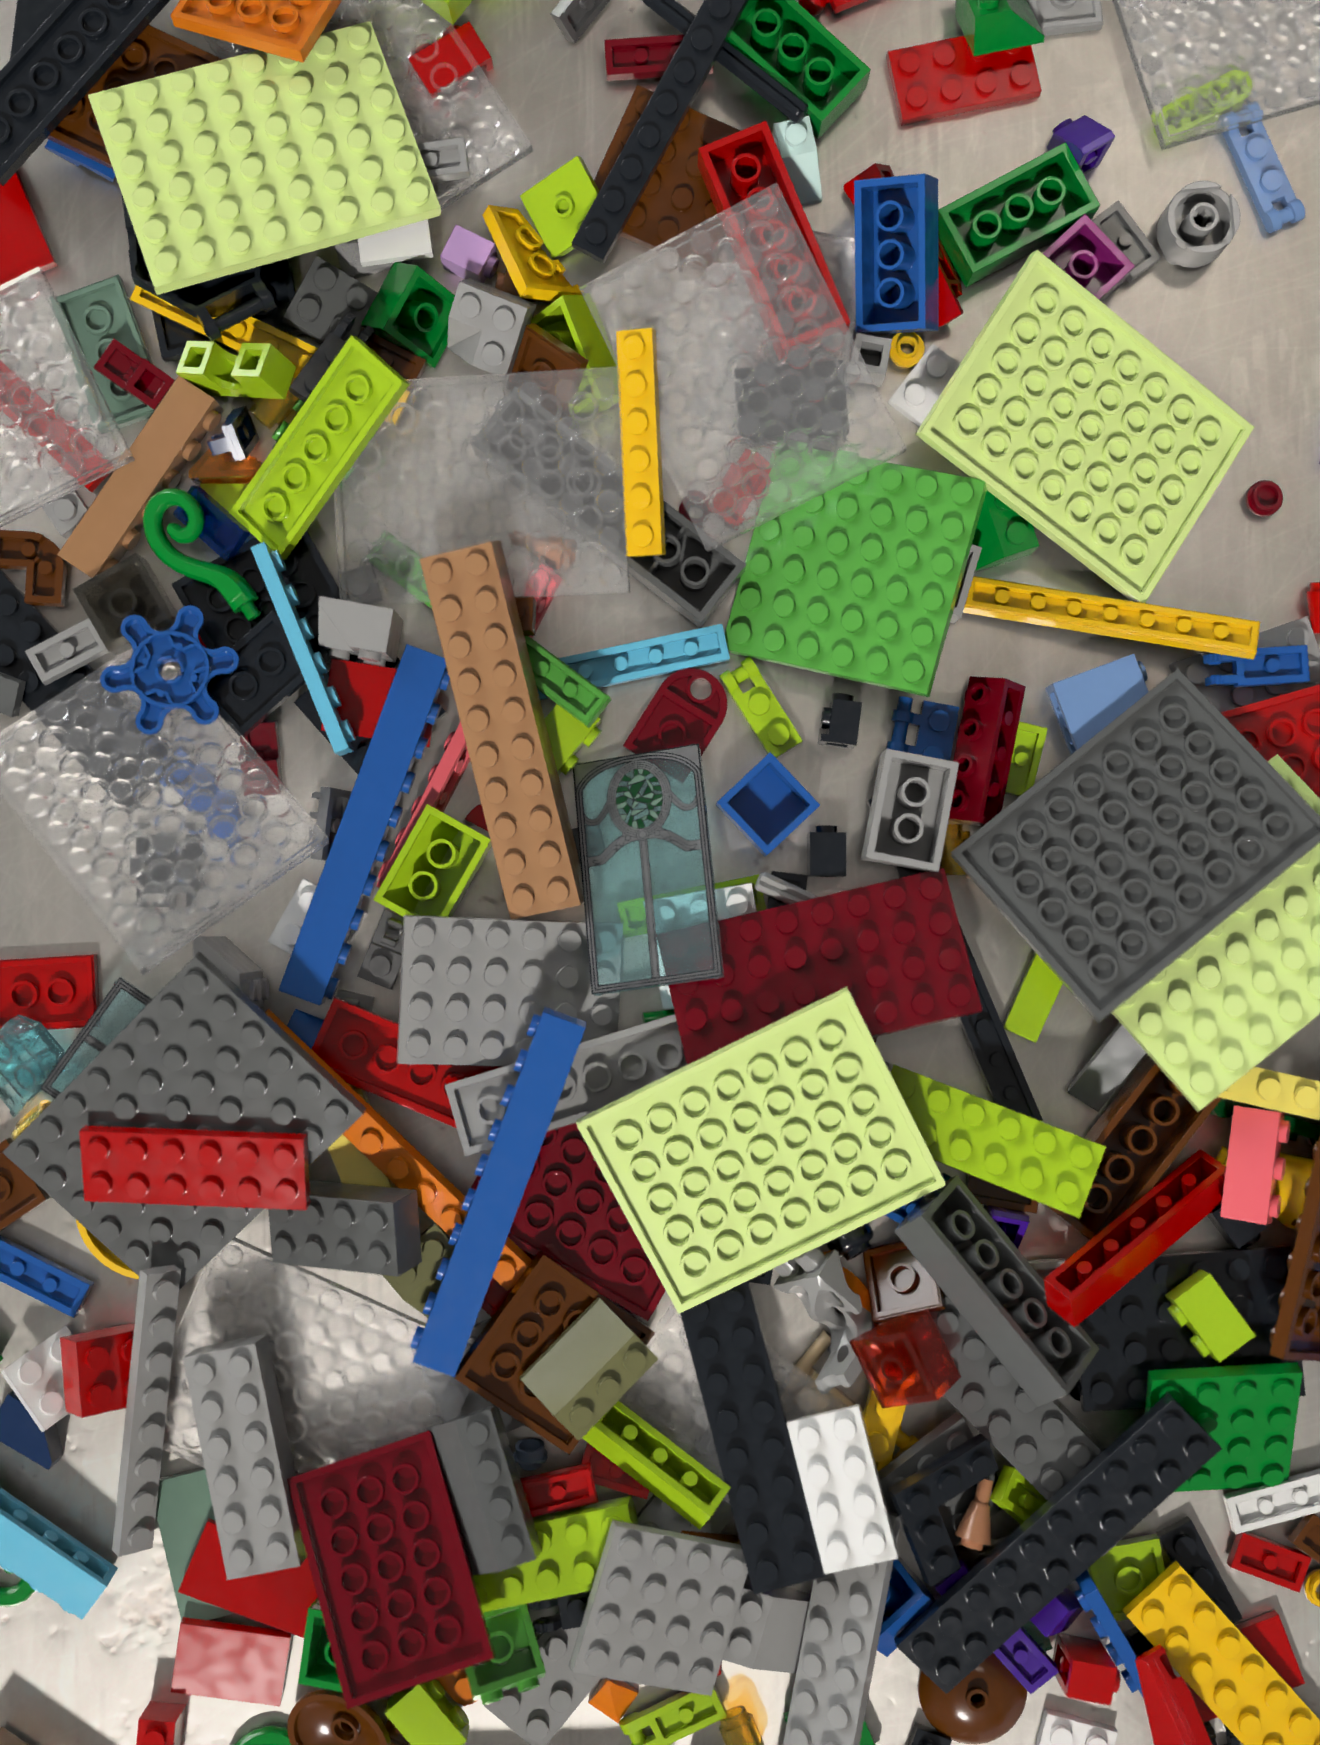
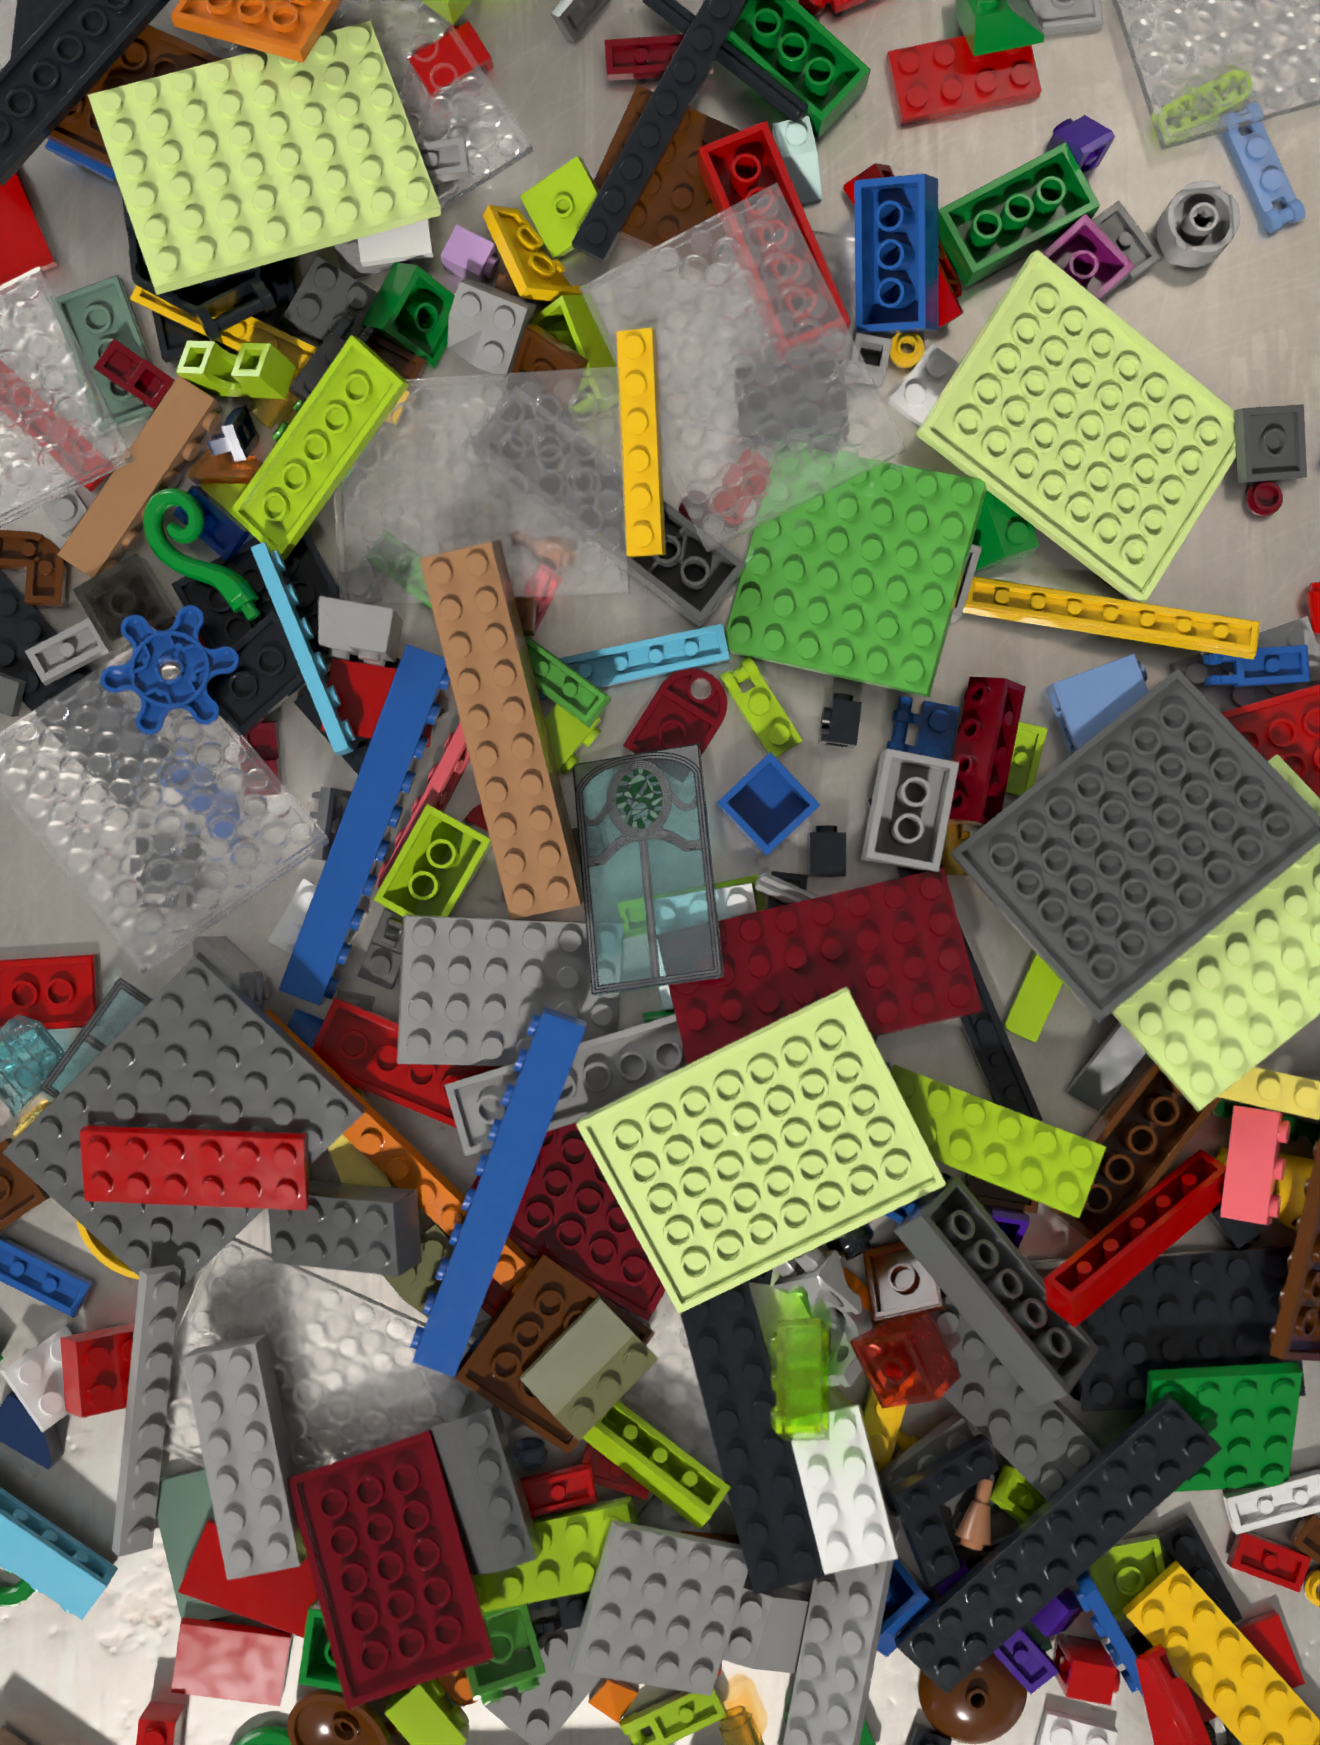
lime brick [1165,1269,1256,1362] -> none
none -> clear neon green brick [771,1318,829,1441]
none -> dark grey plate [1234,404,1307,483]

